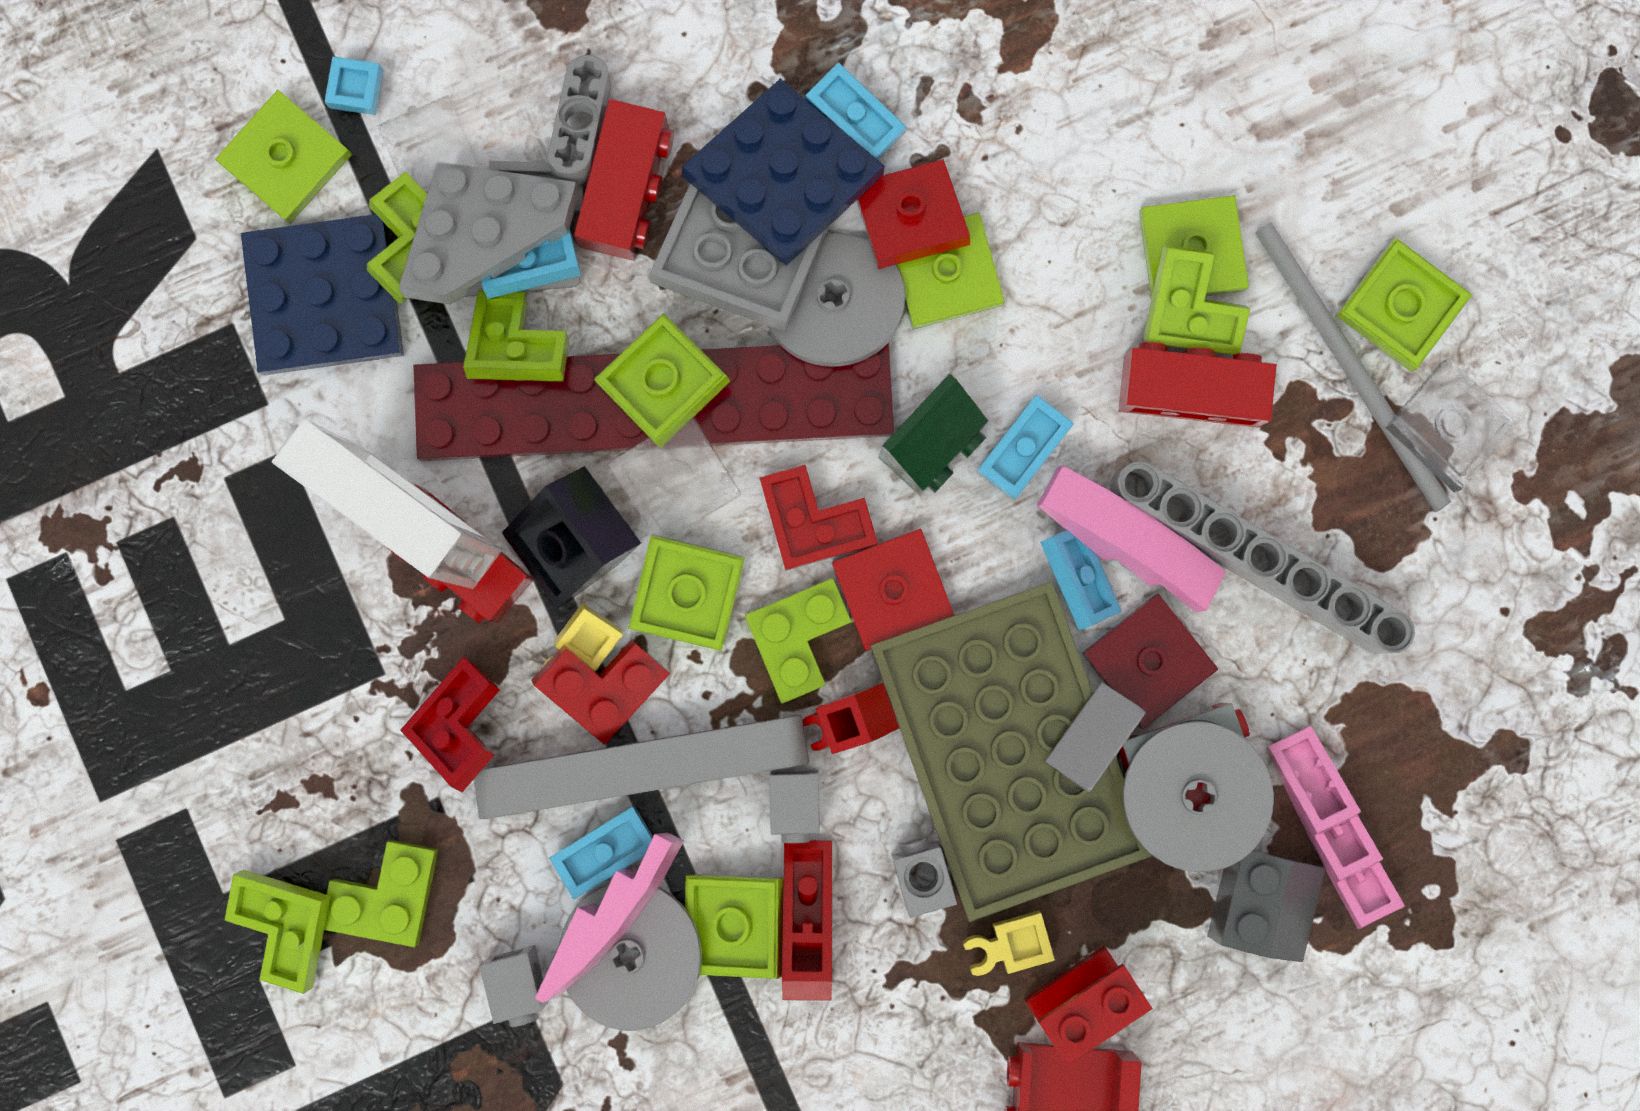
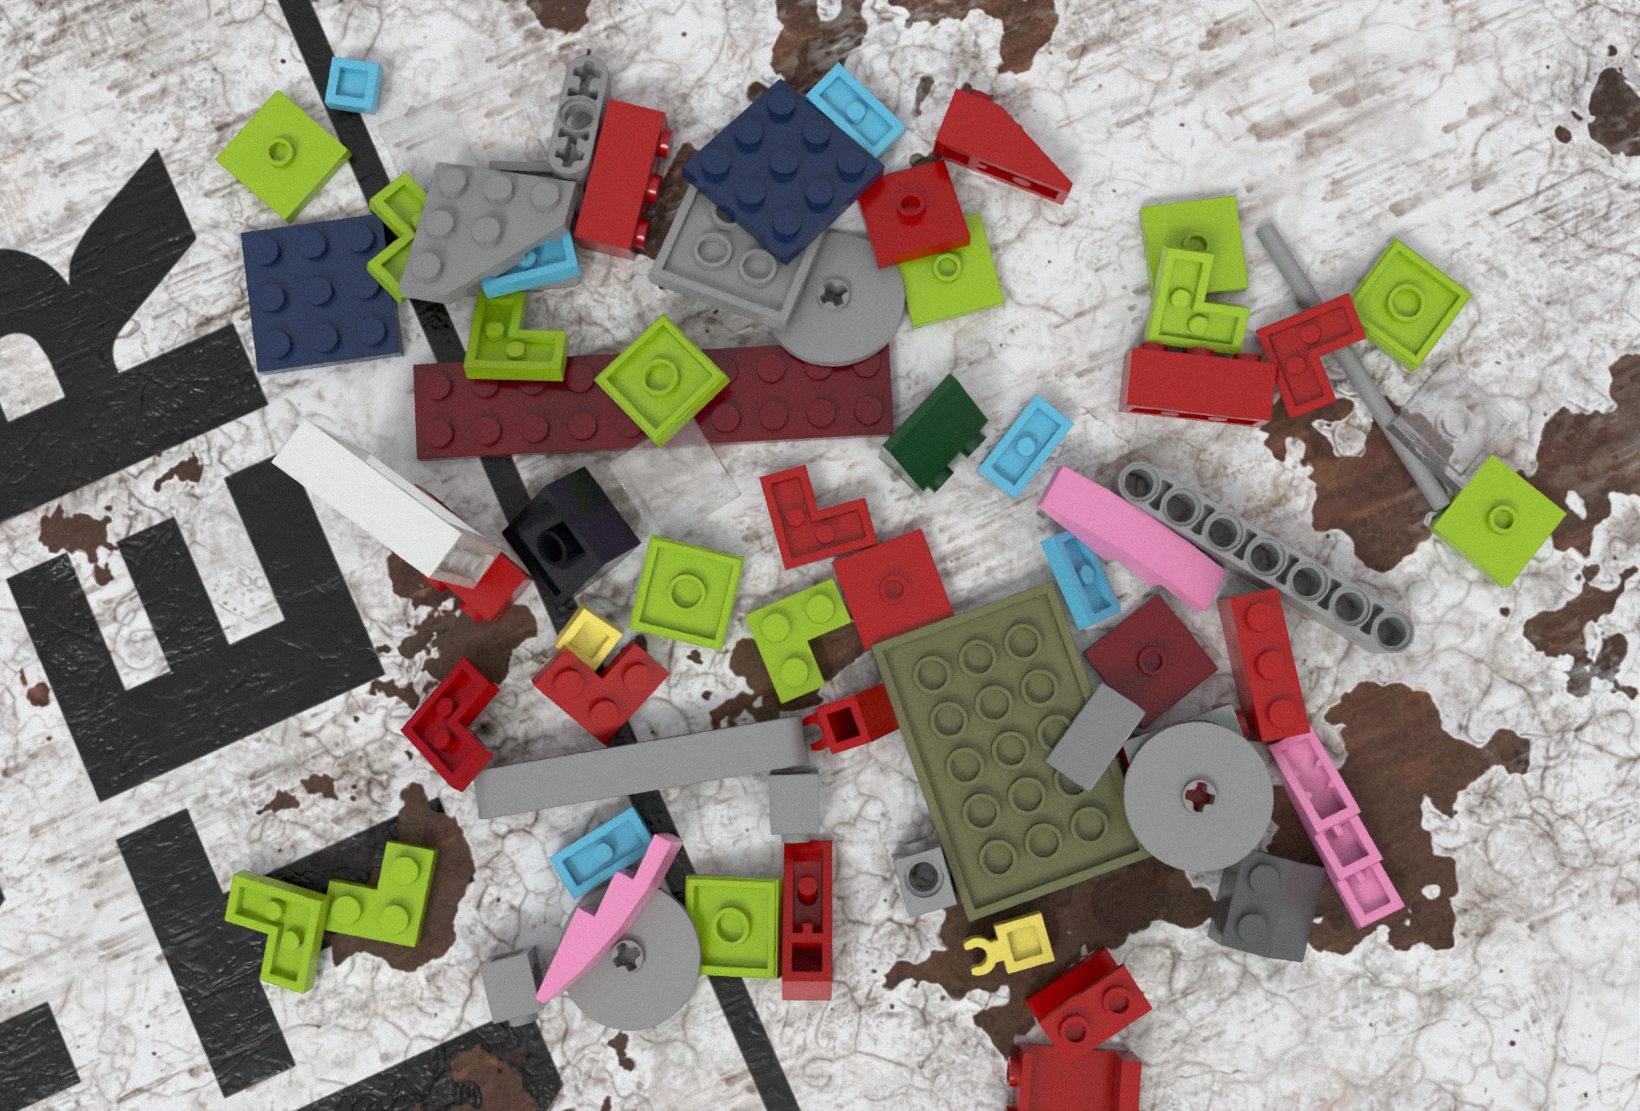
none -> red slope [932,88,1073,205]
none -> red brick [1216,588,1311,743]
none -> red plate [1256,293,1367,419]
none -> lime plate [1428,453,1567,588]

